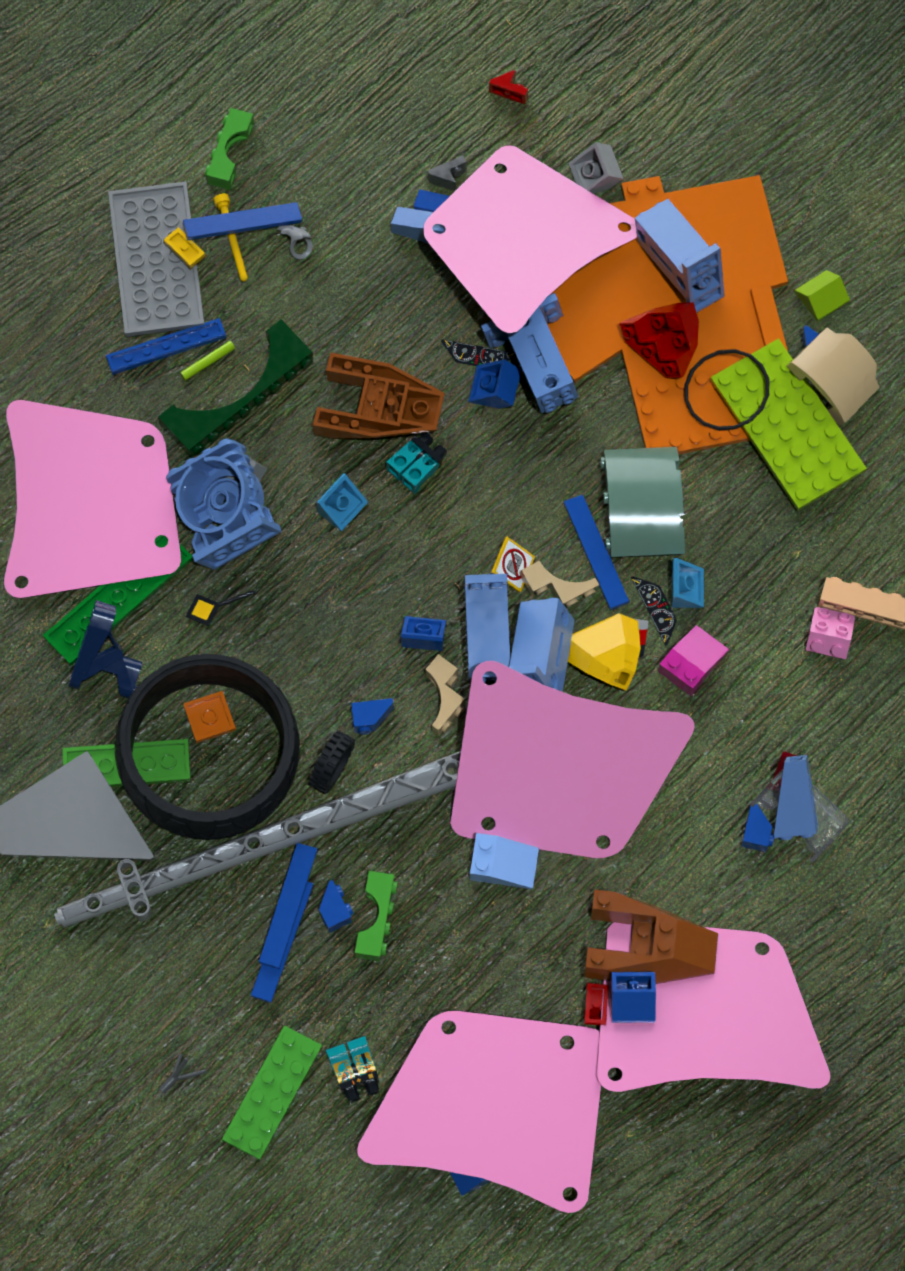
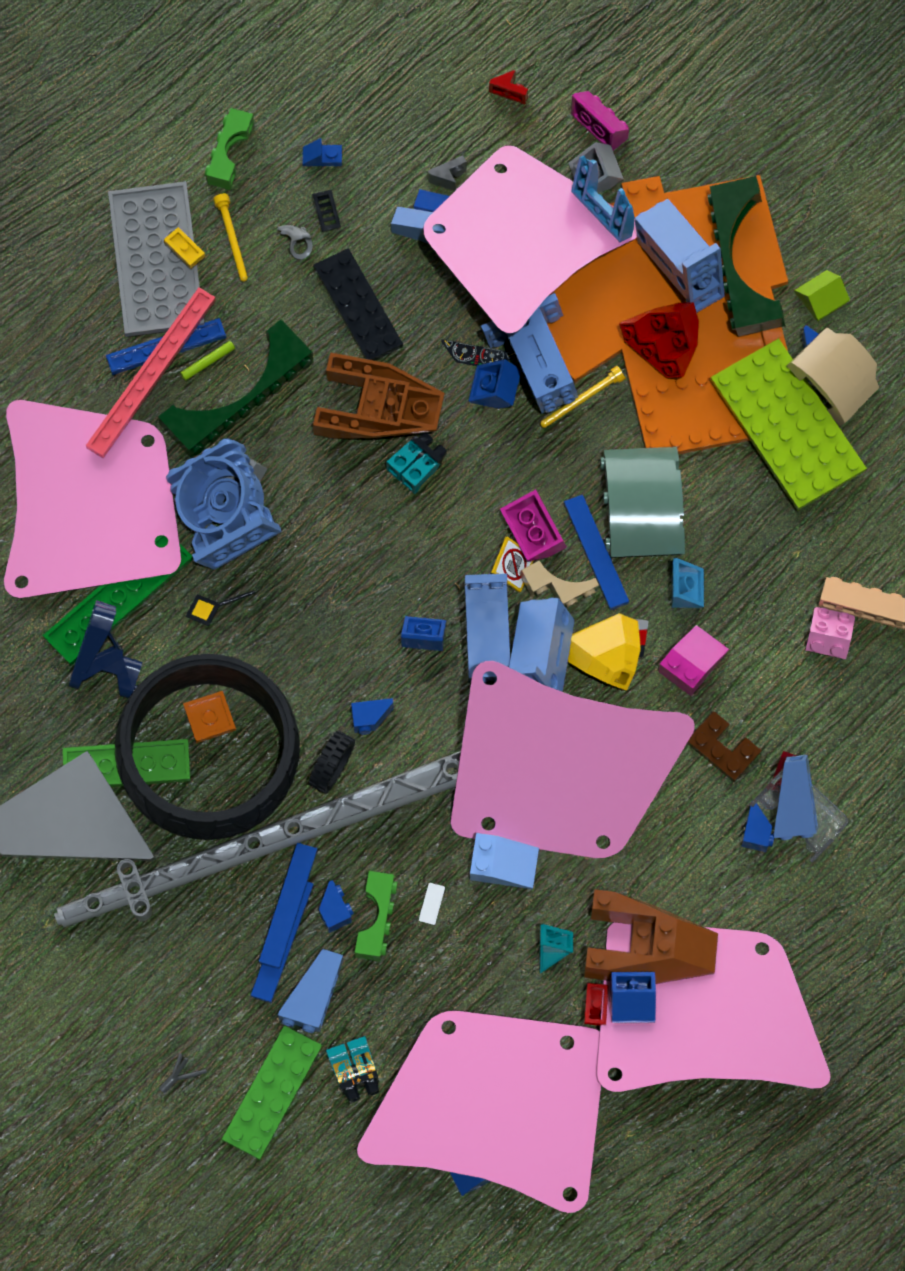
blue tile [182,202,302,240] -> none
dark azure slope [316,473,368,531] -> none
tan arch [425,654,465,736] -> none
black sticker [631,576,677,646] -> none
black piece [685,349,769,430] -> none
none -> coral plate [86,287,216,458]
none -> medium blue slope [278,949,344,1033]
none -> blue slope [303,138,342,166]
none -> black slope [312,190,341,232]
none -> black plate [313,248,403,361]
none -> white sticker [419,883,445,925]
none -> dark pink slope [500,489,567,561]
none -> yellow piece [540,366,626,428]
none -> teal slope [540,924,573,974]
none -> dark pink slope [571,91,629,151]
none -> dark azure wedge [571,156,635,242]
none -> reddish brown plate [687,711,762,782]
none -> dark green arch [708,176,786,336]

